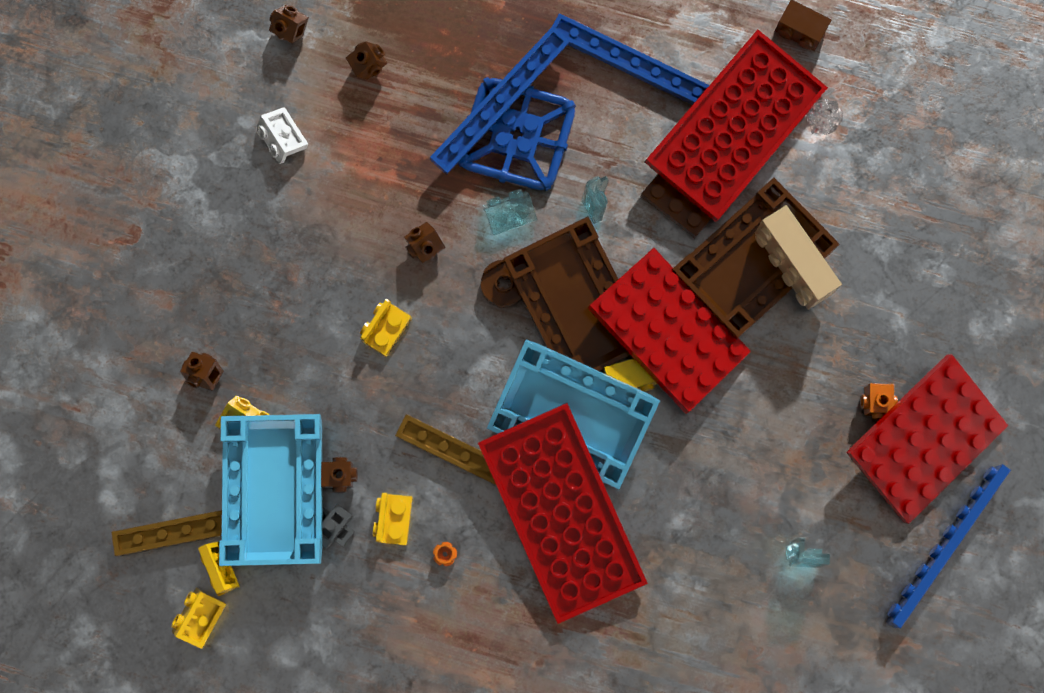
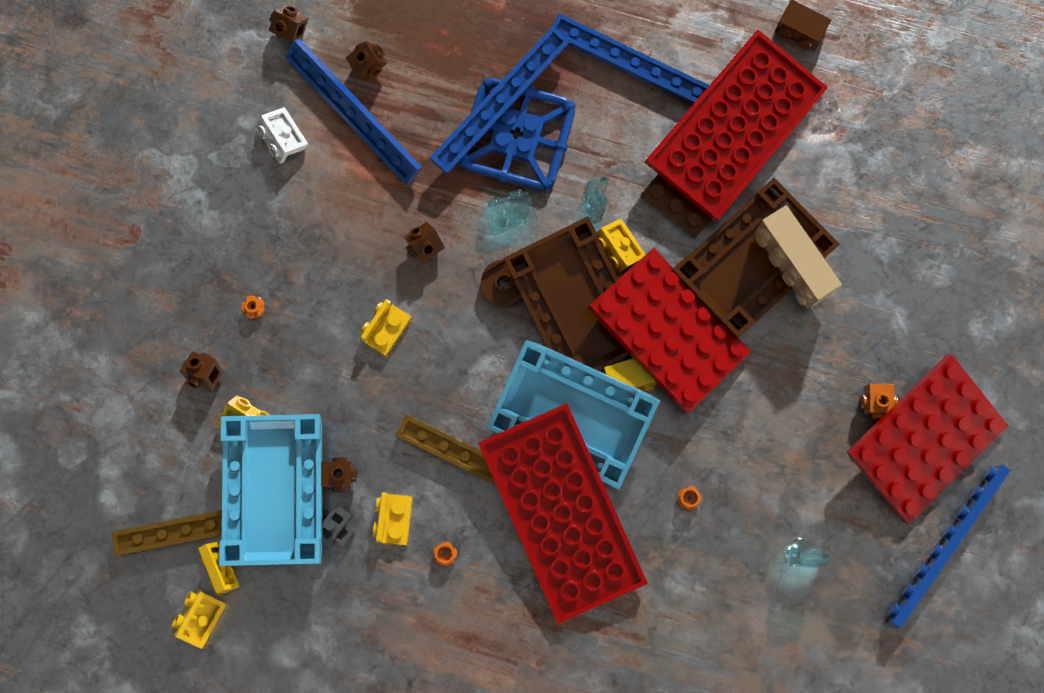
none -> orange plate [241,295,264,319]
none -> blue plate [285,39,422,185]
none -> yellow bracket [597,219,646,276]
none -> orange plate [678,486,701,510]

